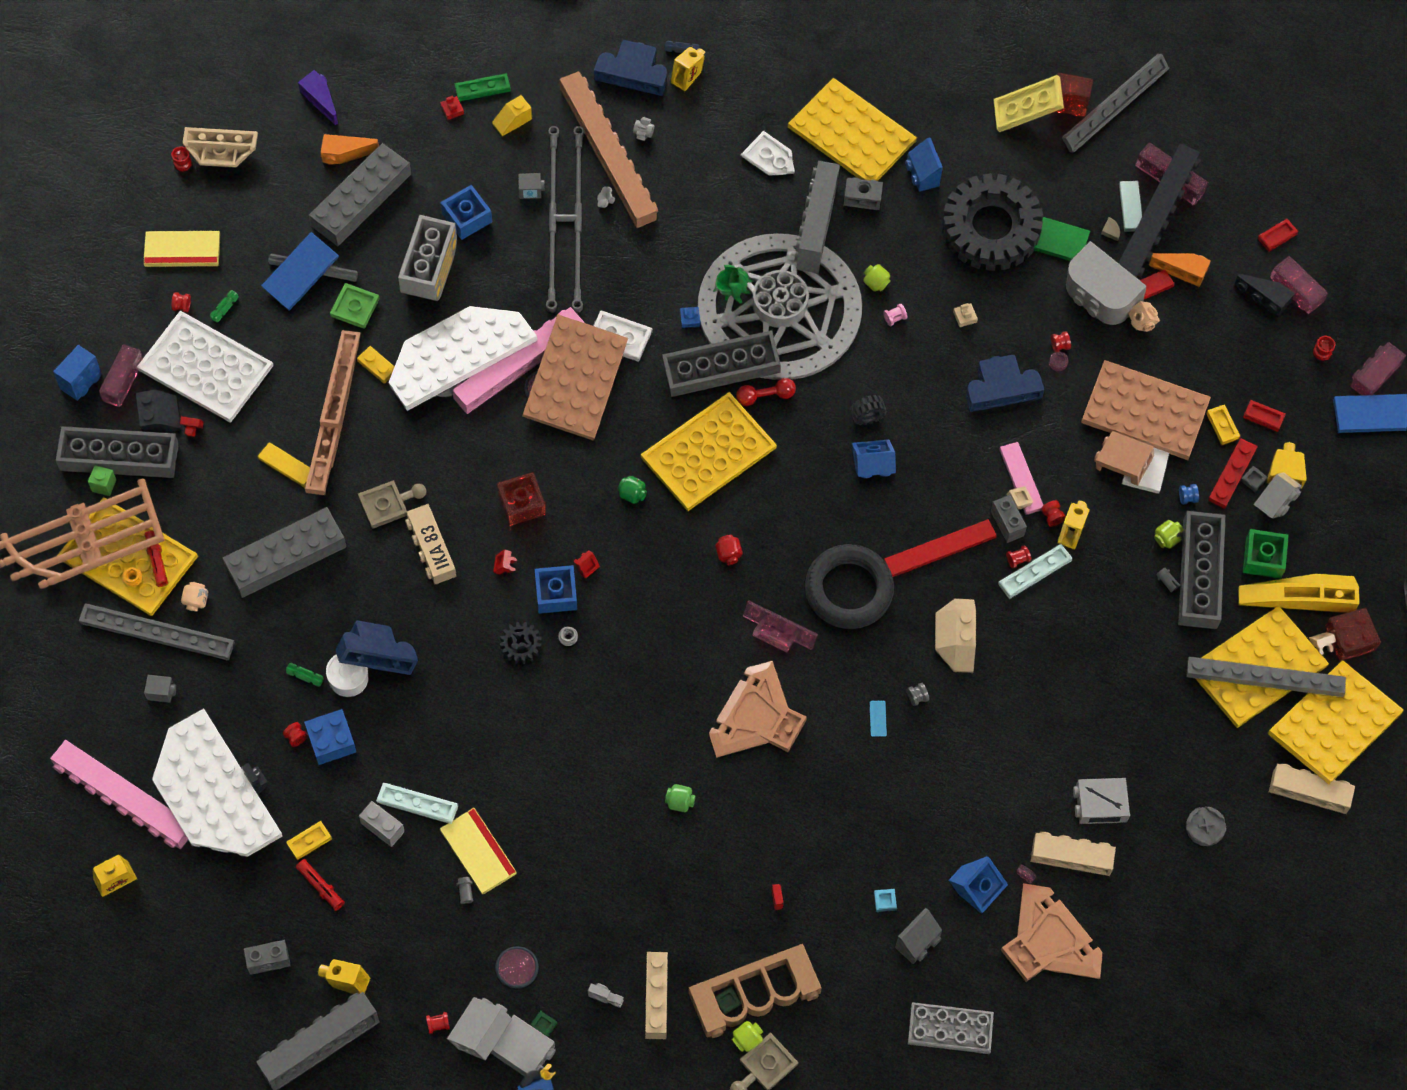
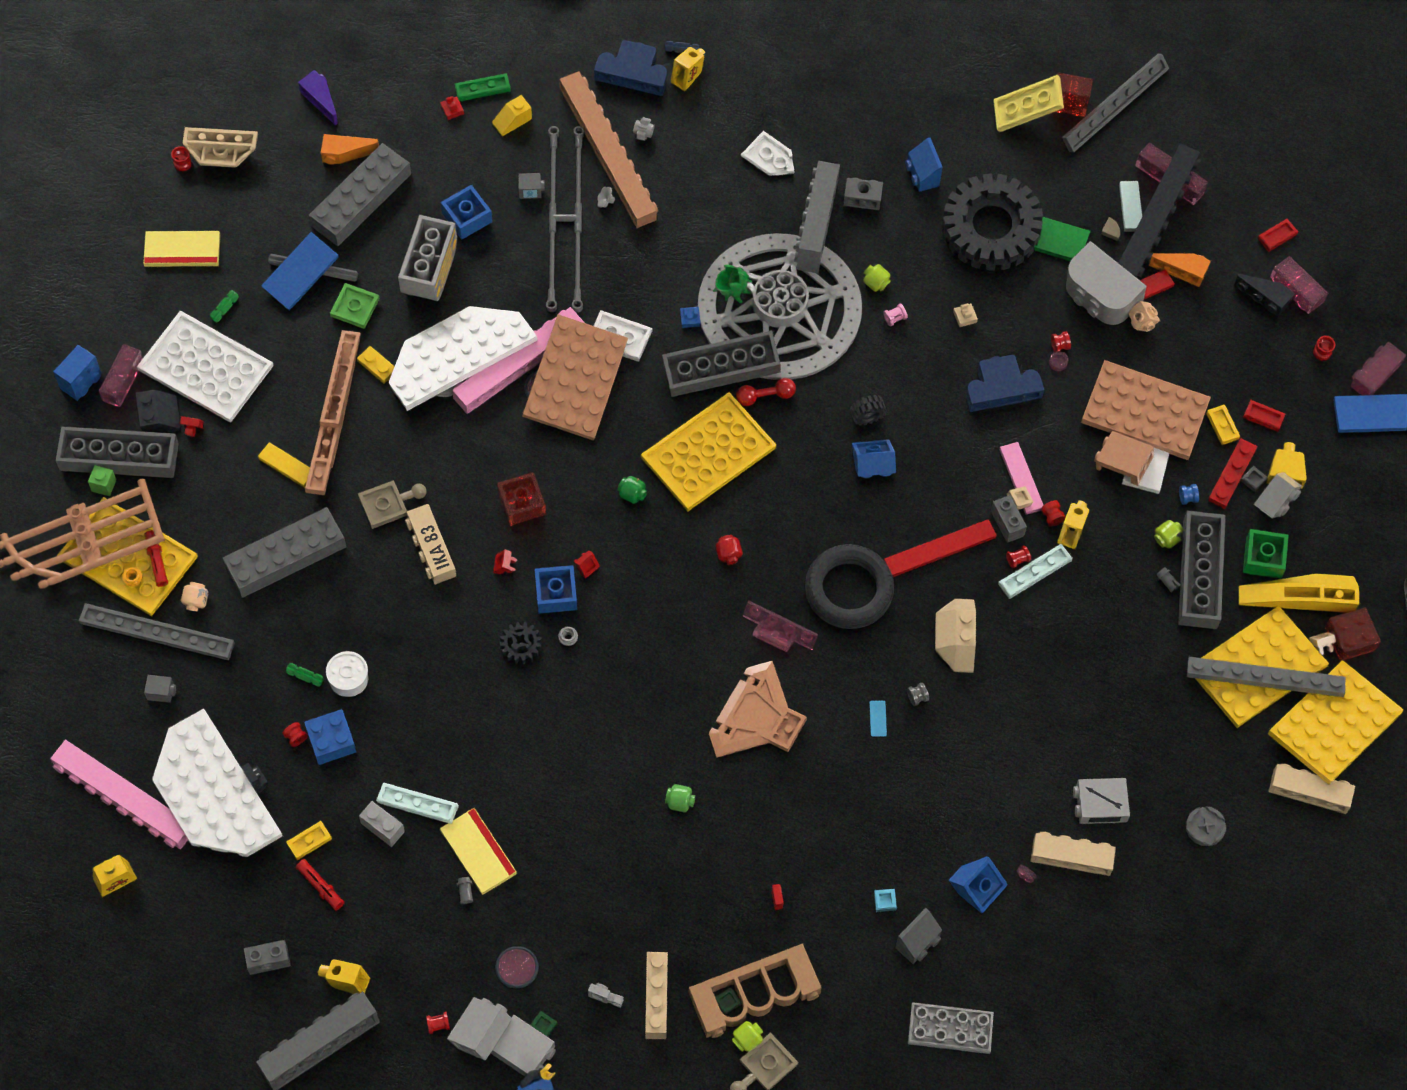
red wheel [171,292,191,313] -> none
dark blue brick [336,621,418,675] -> none
yellow plate [788,78,917,181] -> none
nougat plate [1001,883,1103,982] -> none

